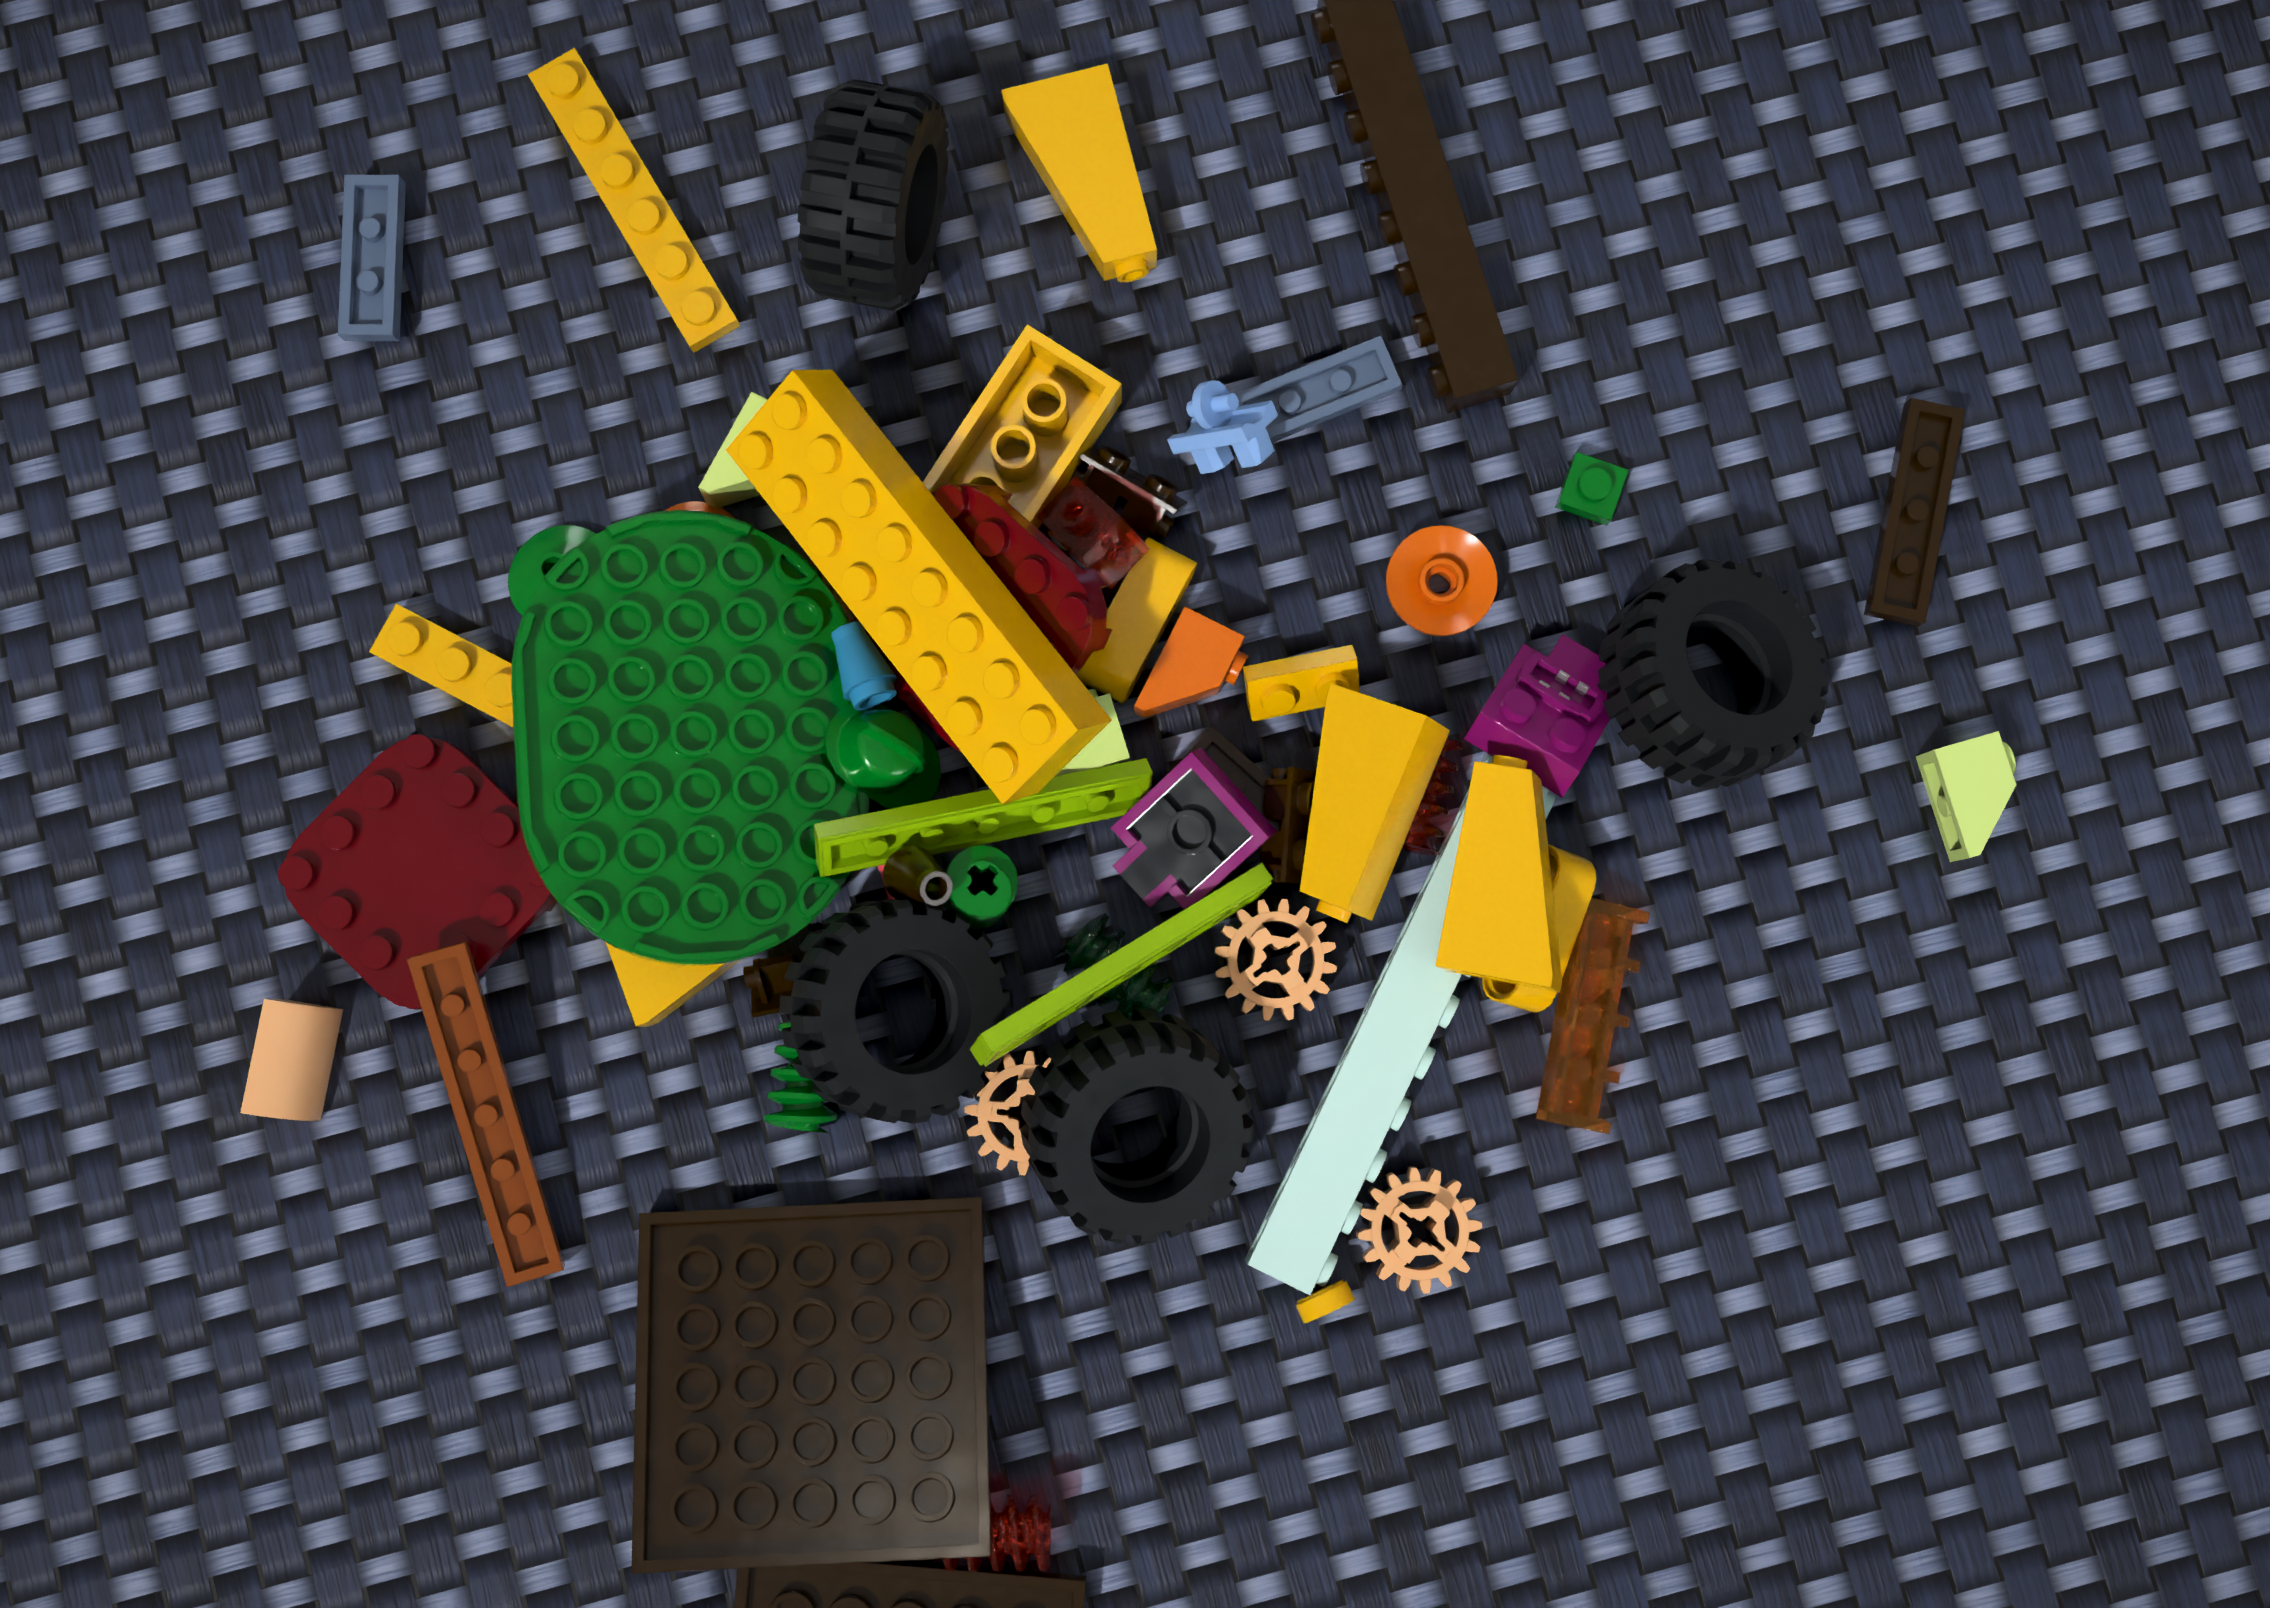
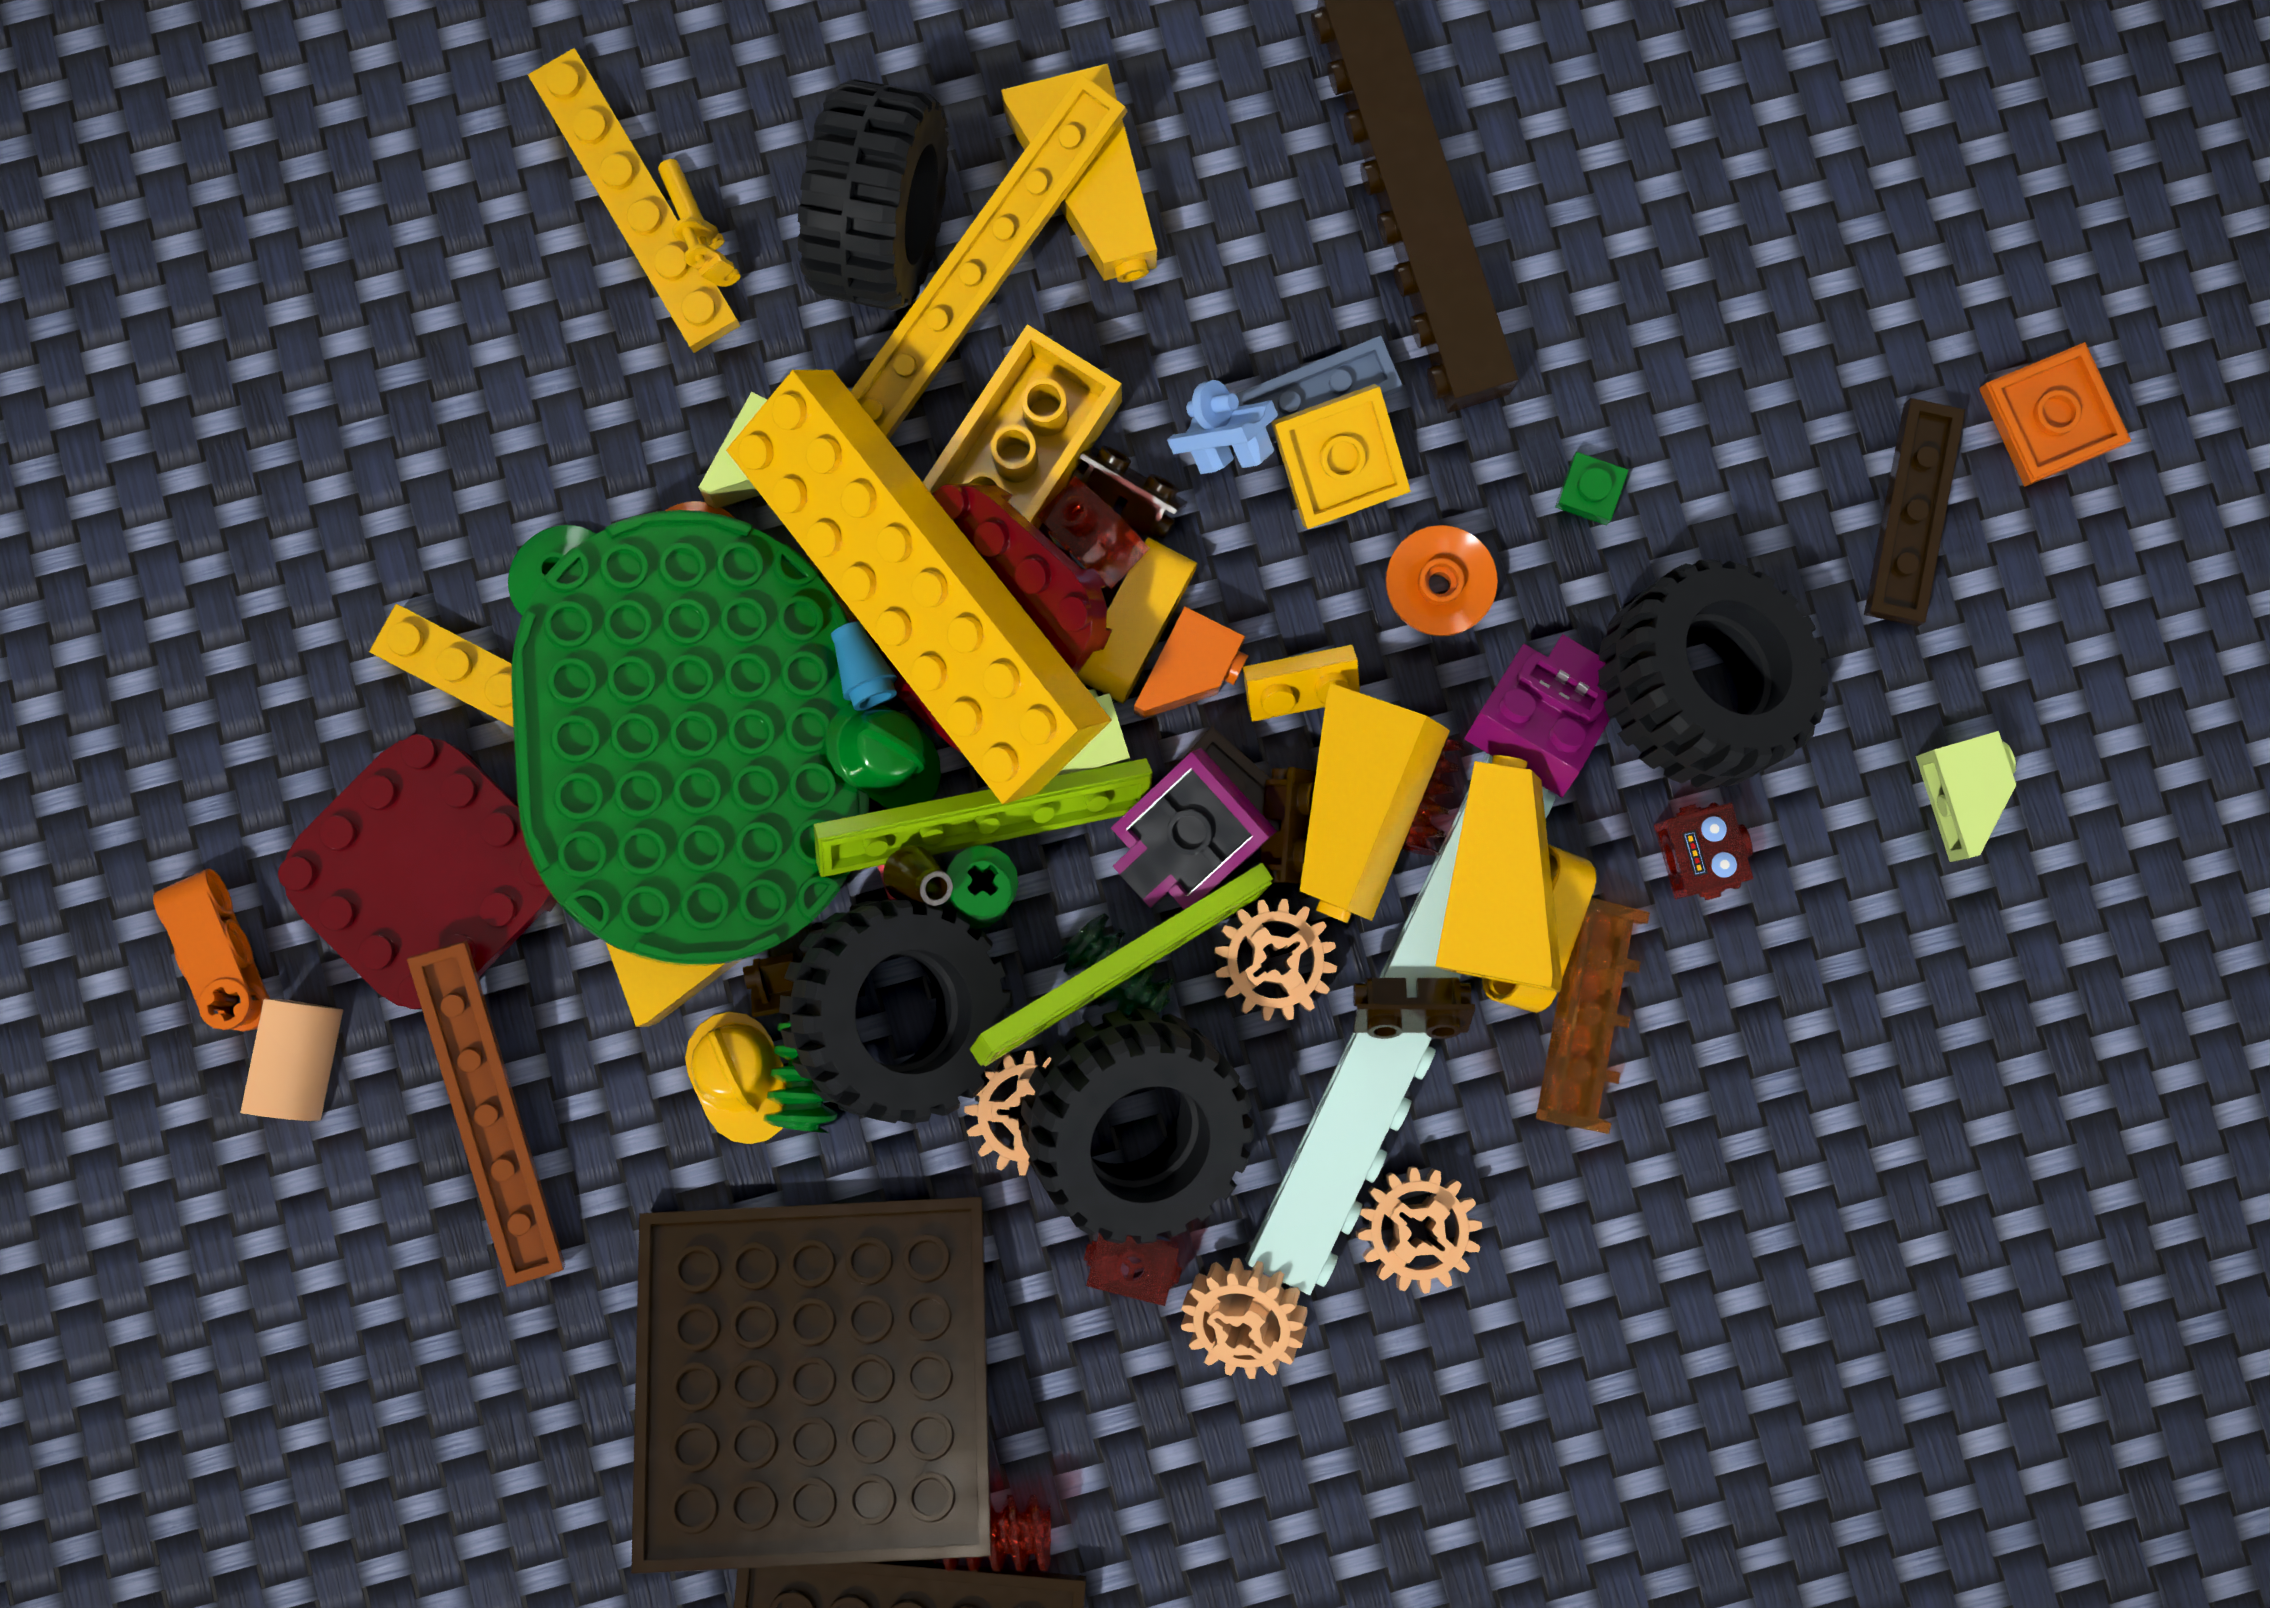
sand blue plate [338,175,406,341] -> none
yellow tile [1295,1279,1355,1324] -> none
none -> orange piece [153,868,270,1032]
none -> yellow piece [658,159,741,287]
none -> yellow piece [685,1012,785,1144]
none -> yellow plate [850,73,1127,440]
none -> clear red head [1083,1232,1182,1306]
none -> light nougat gear [1181,1258,1308,1379]
none -> yellow plate [1271,384,1411,529]
none -> dark brown hinge [1353,977,1475,1039]
none -> clear red head [1654,802,1754,901]
none -> orange tile [1979,342,2131,487]

